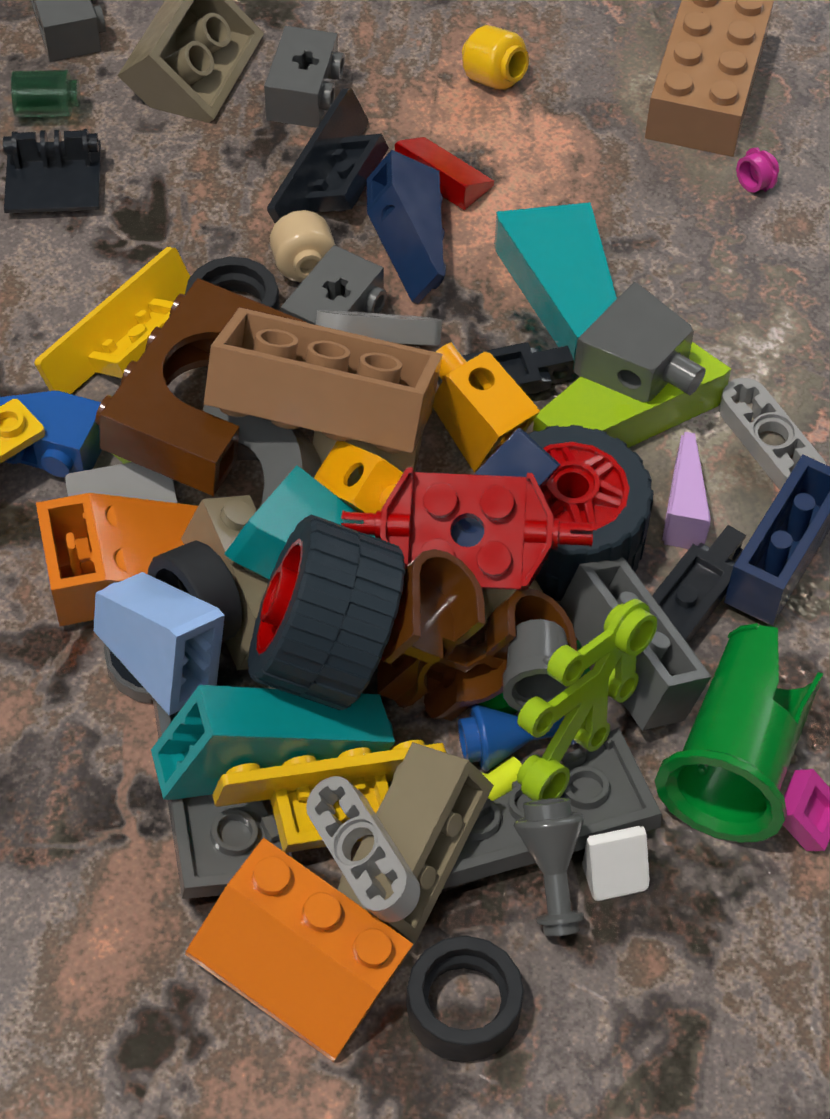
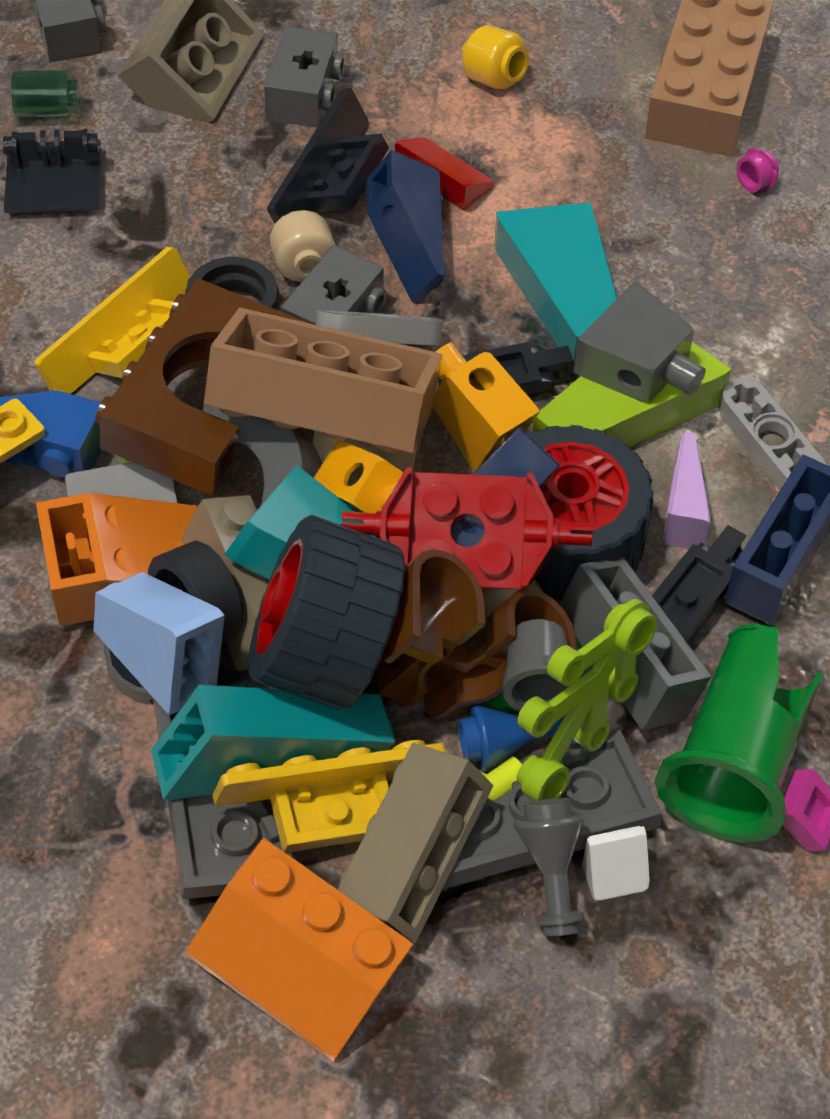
light grey beam [306,776,420,922] -> none
black tyre [406,935,524,1062] -> none

